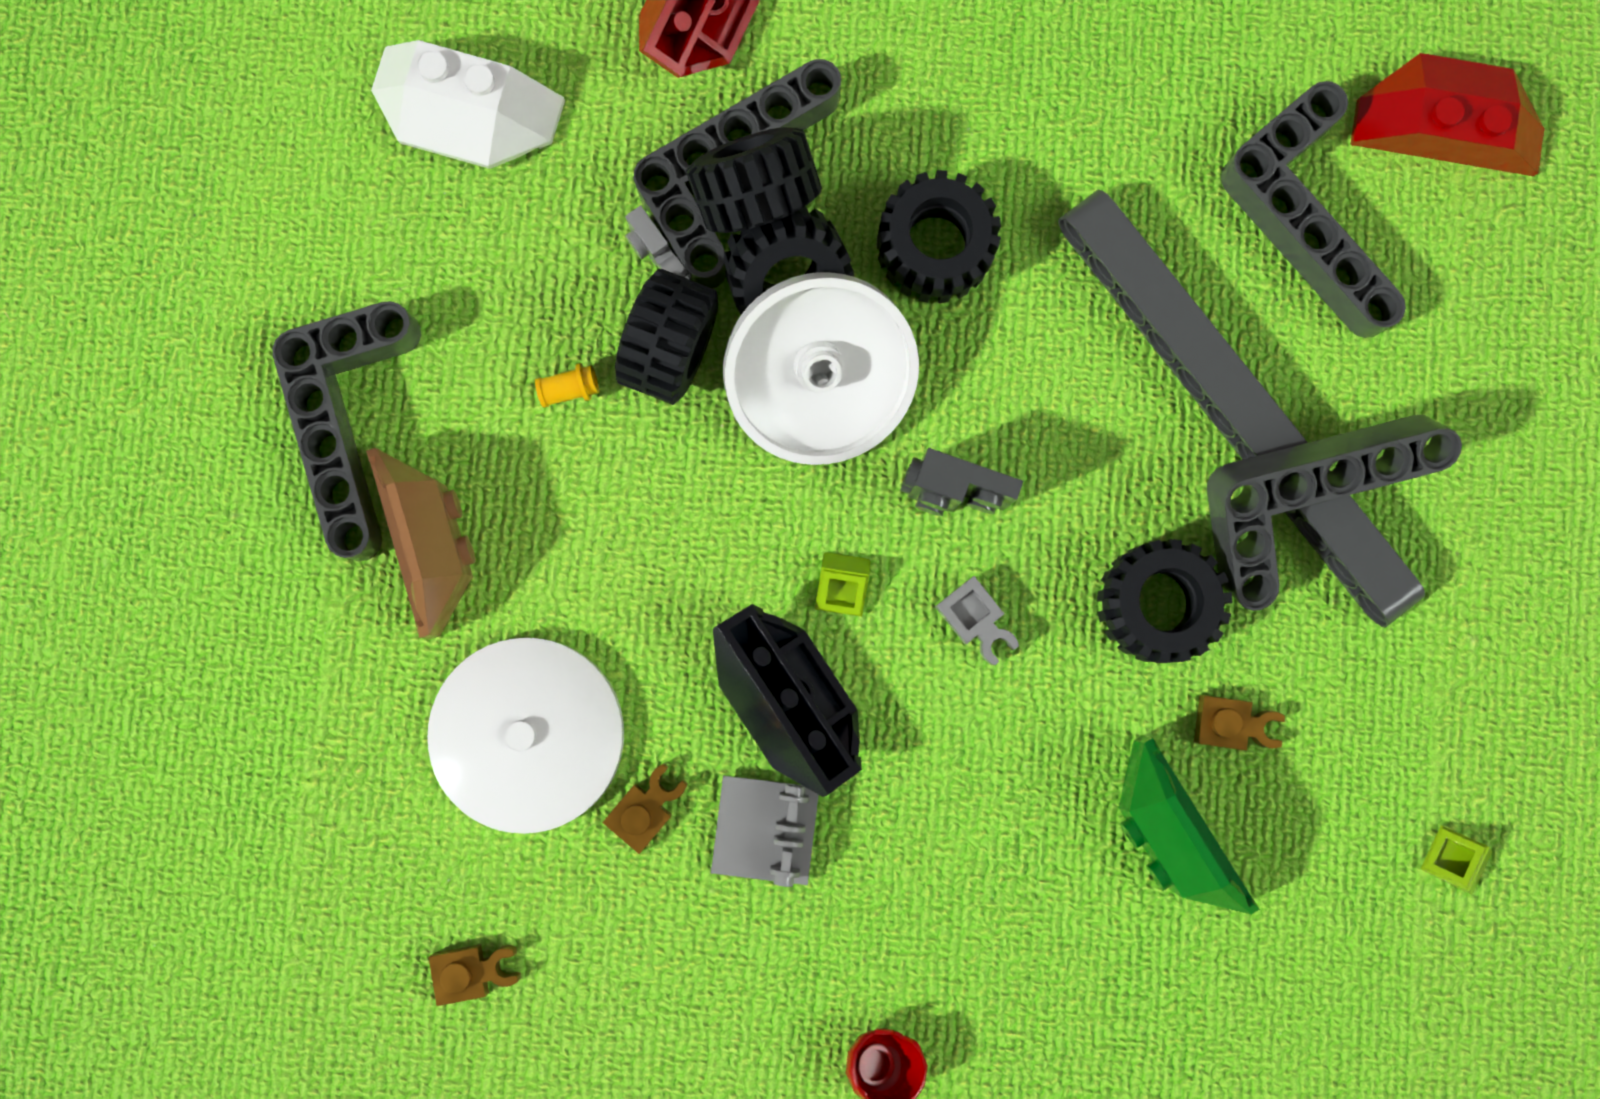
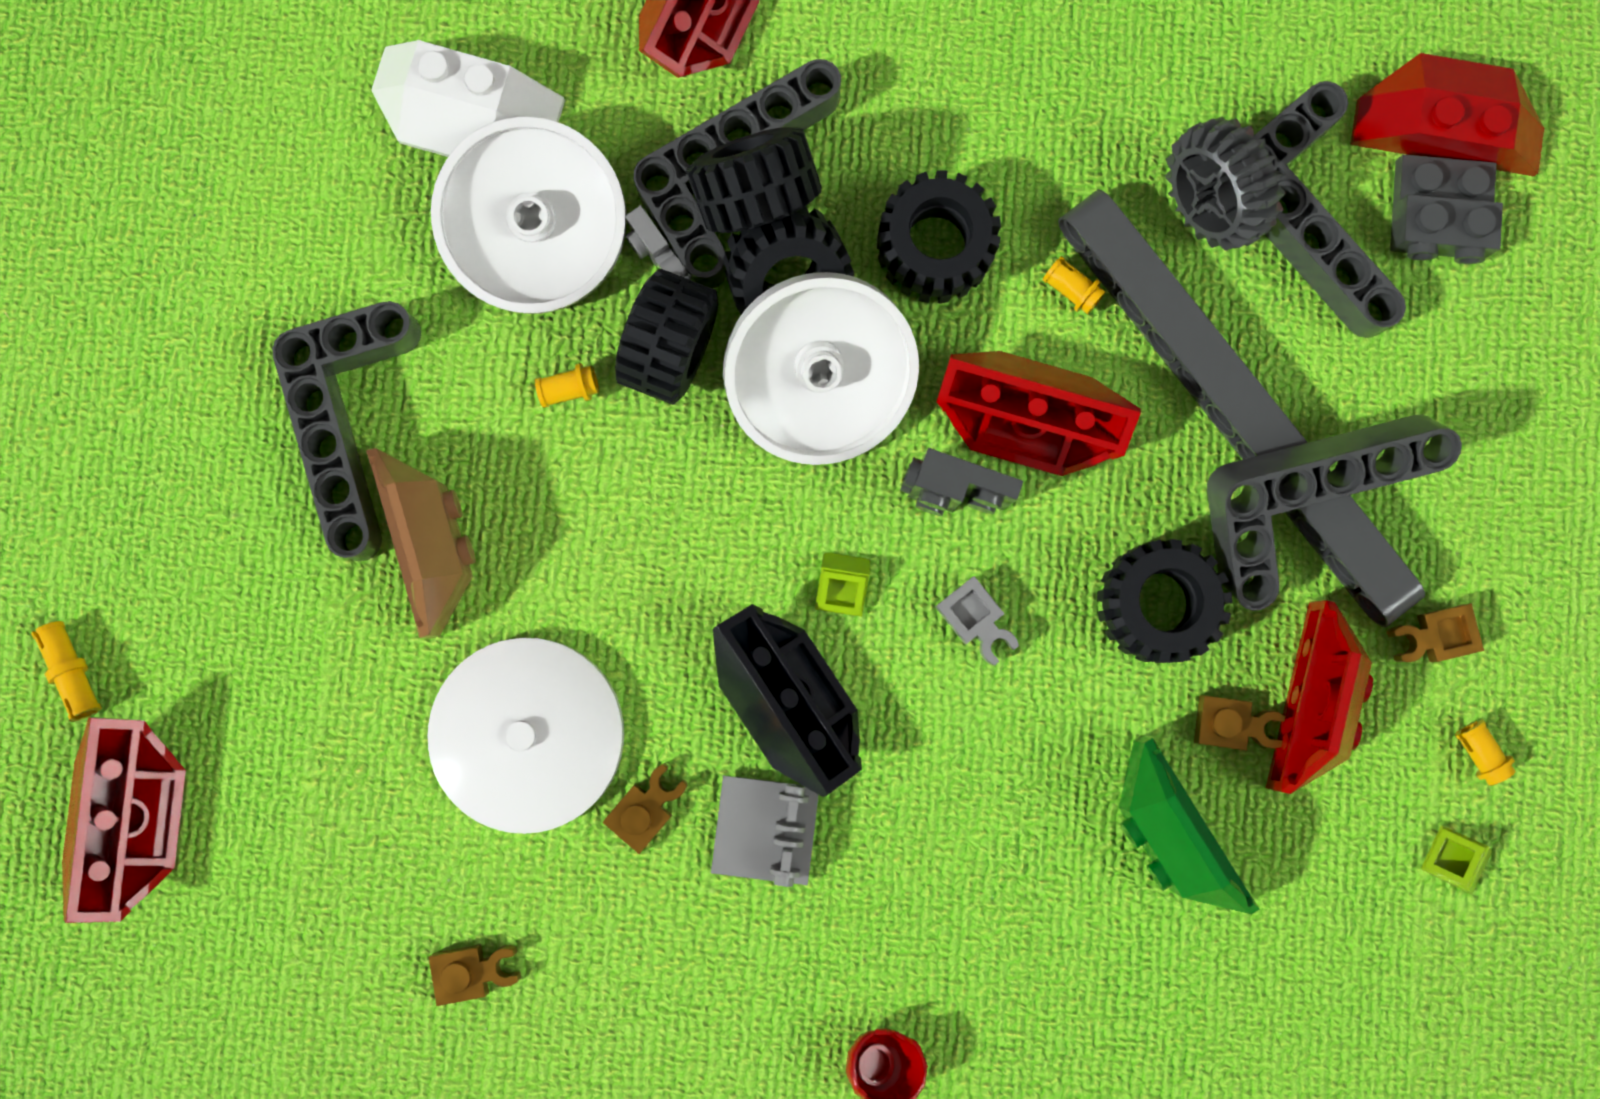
none -> yellow pin [31,621,102,722]
none -> wedge [62,717,186,923]
none -> white dish [431,117,627,314]
none -> red wedge [937,351,1141,476]
none -> yellow pin [1042,256,1106,315]
none -> dark grey gear [1165,116,1286,251]
none -> red wedge [1265,600,1373,794]
none -> pearl gold plate [1387,603,1484,662]
none -> dark grey plate [1390,154,1503,264]
none -> yellow pin [1455,720,1516,786]

